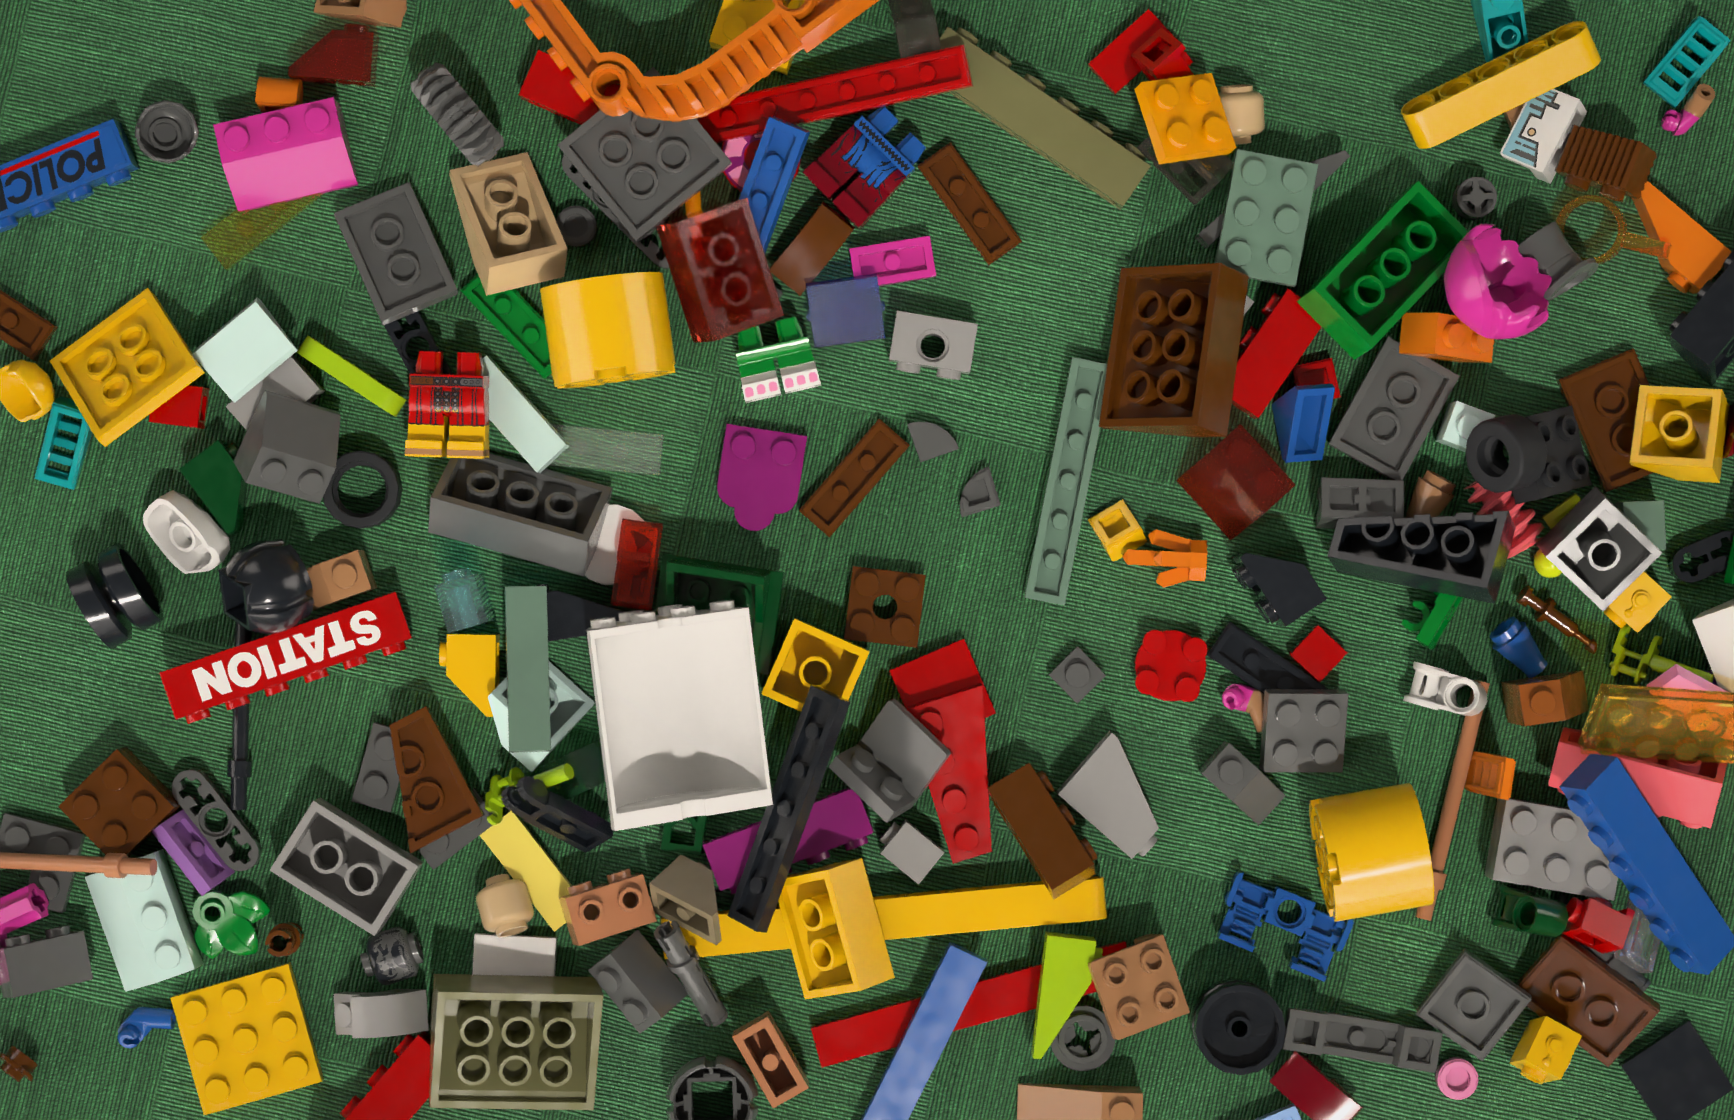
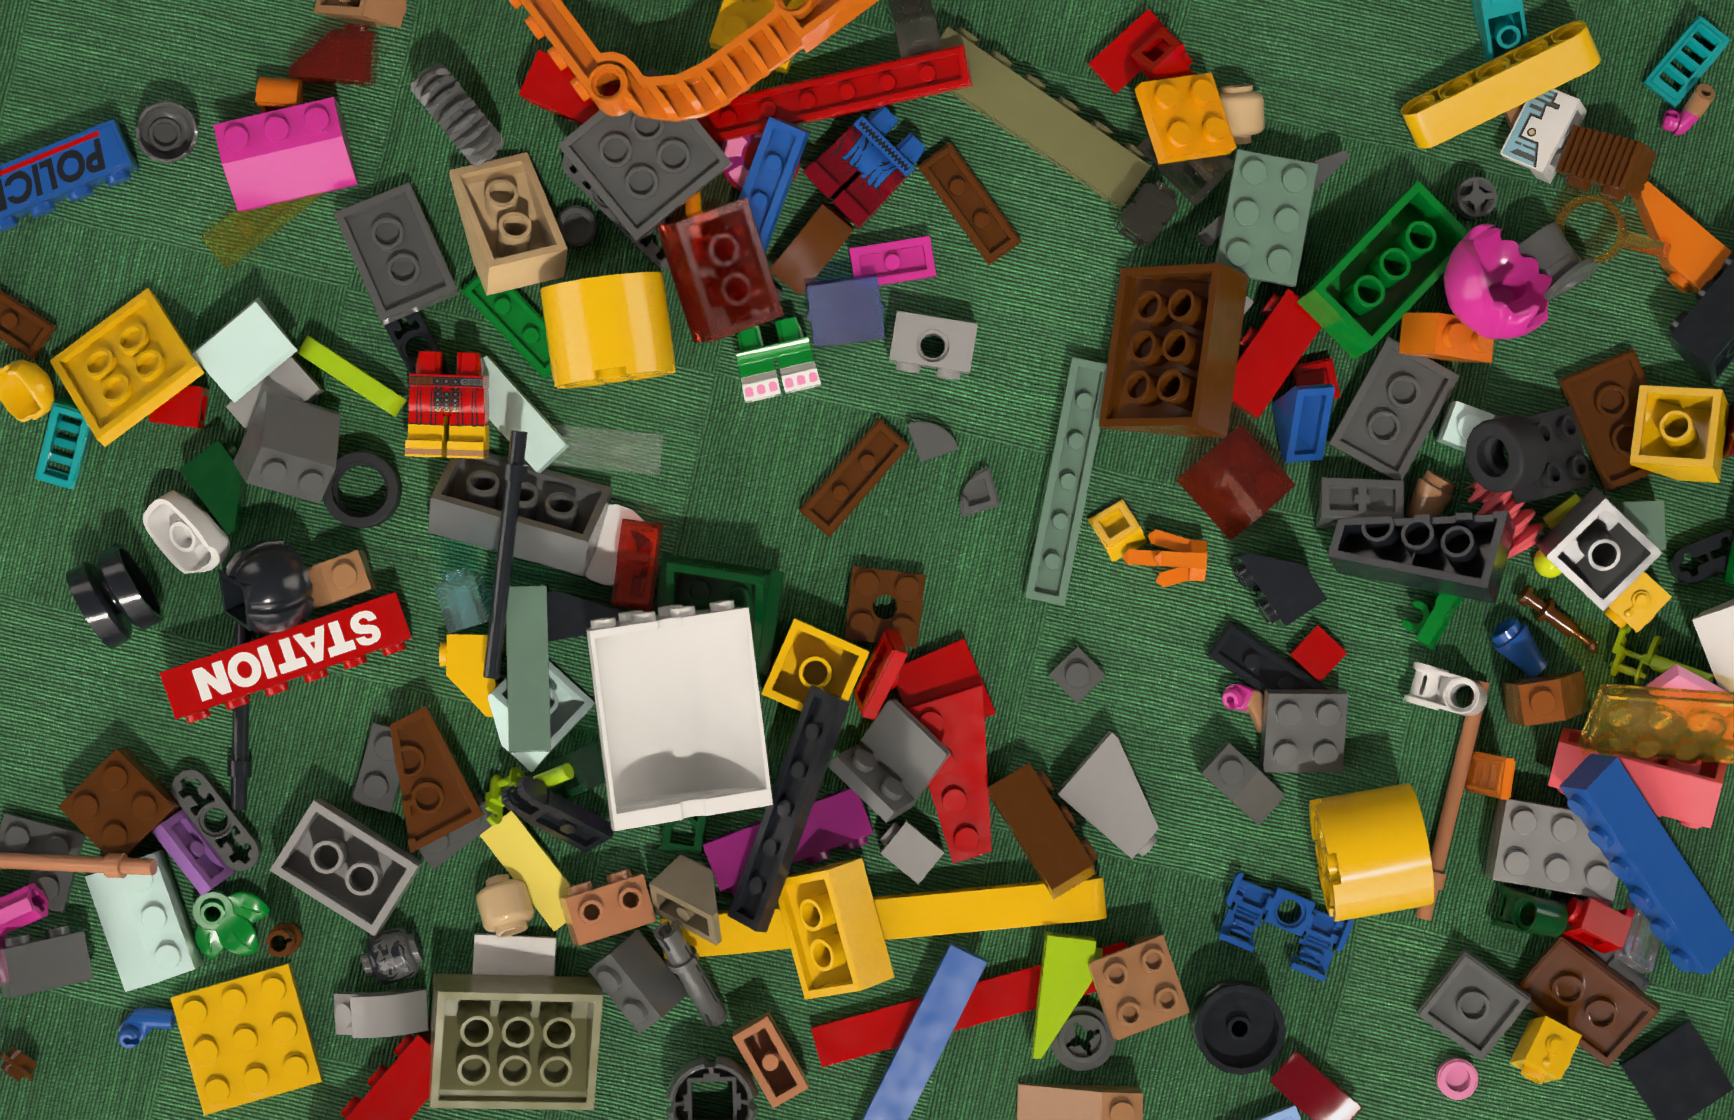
magenta plate [717,424,807,531] -> none
red piece [1135,630,1208,702] -> none
dark grey slope [1282,1008,1443,1073] -> none
none -> black bar [483,430,528,679]
none -> red plate [853,628,908,720]
none -> clear smoke brick [1114,181,1179,249]

